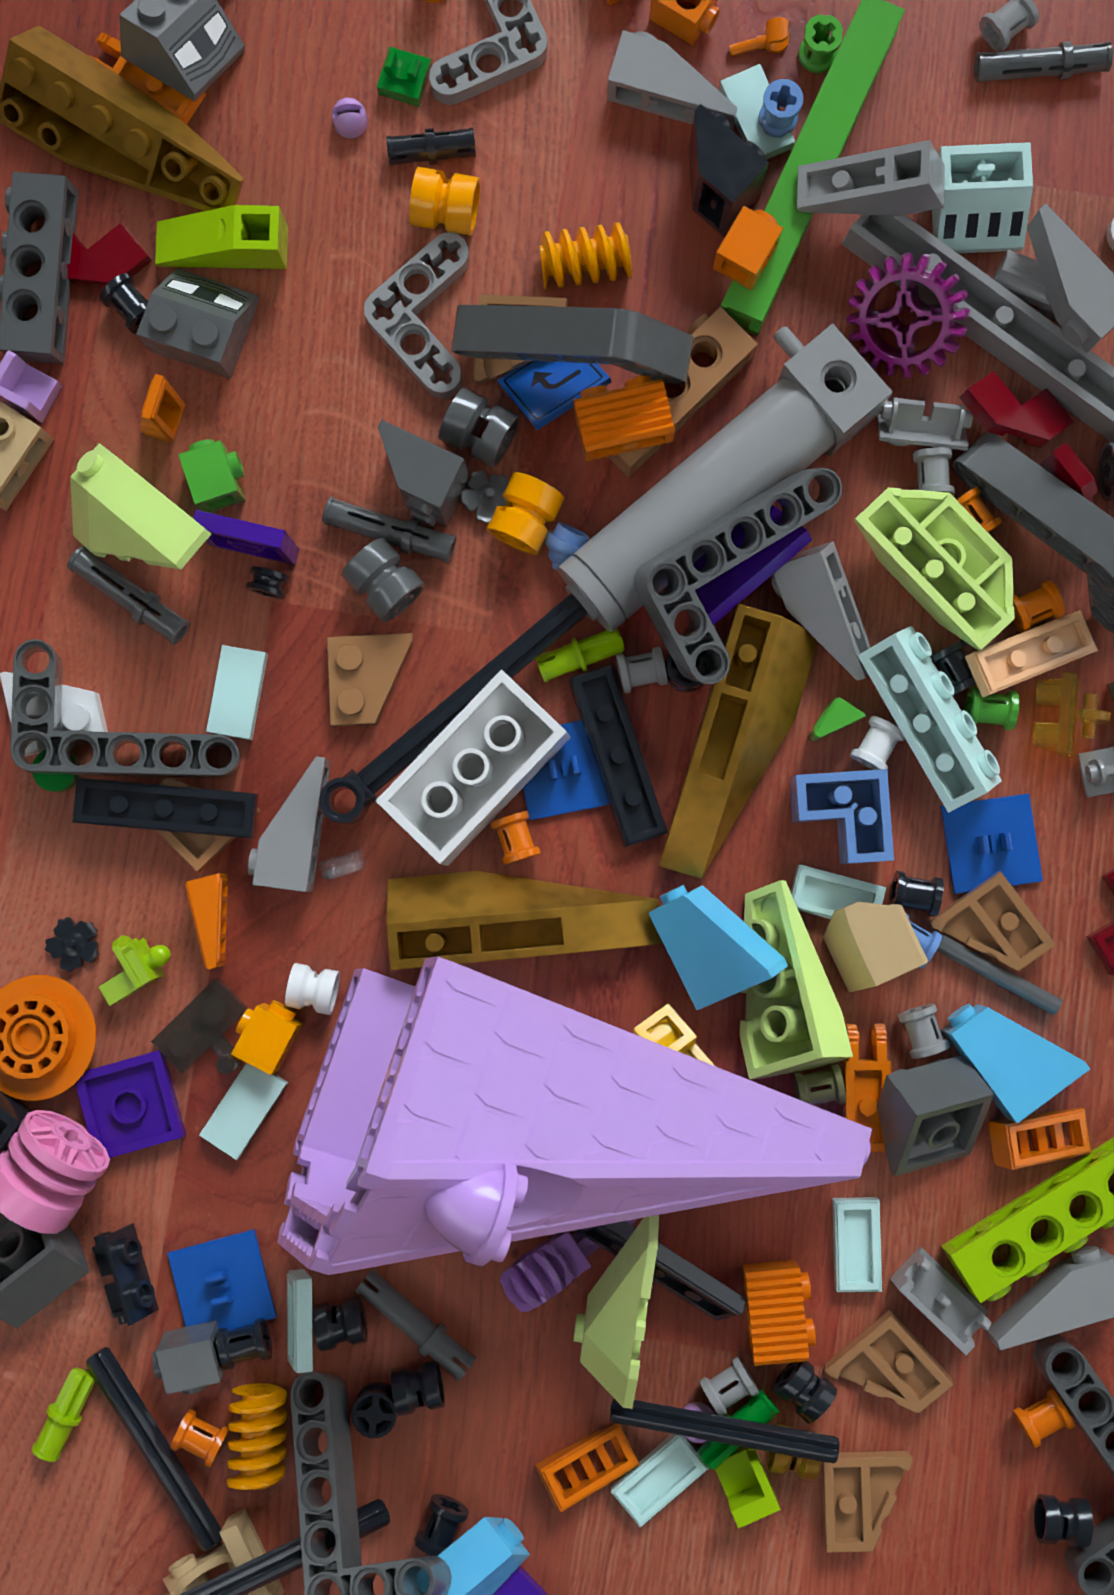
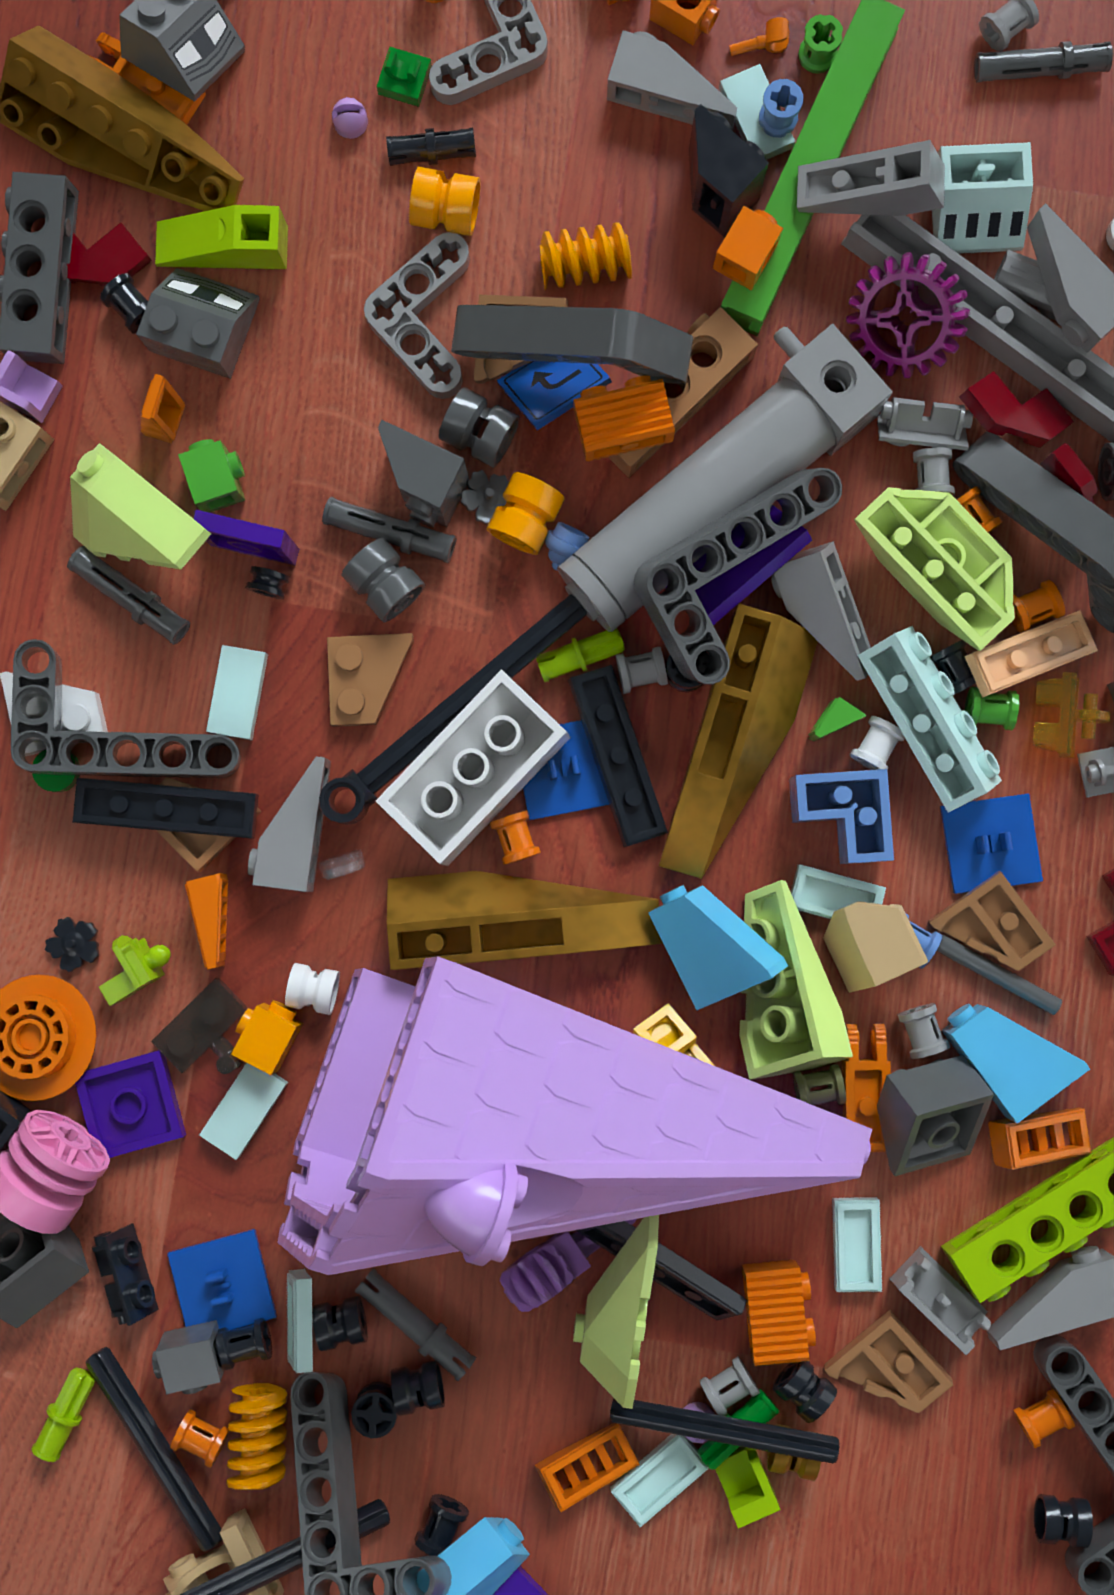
medium nougat wing [821,1451,912,1553] -> none
black bush [889,870,944,917] -> none

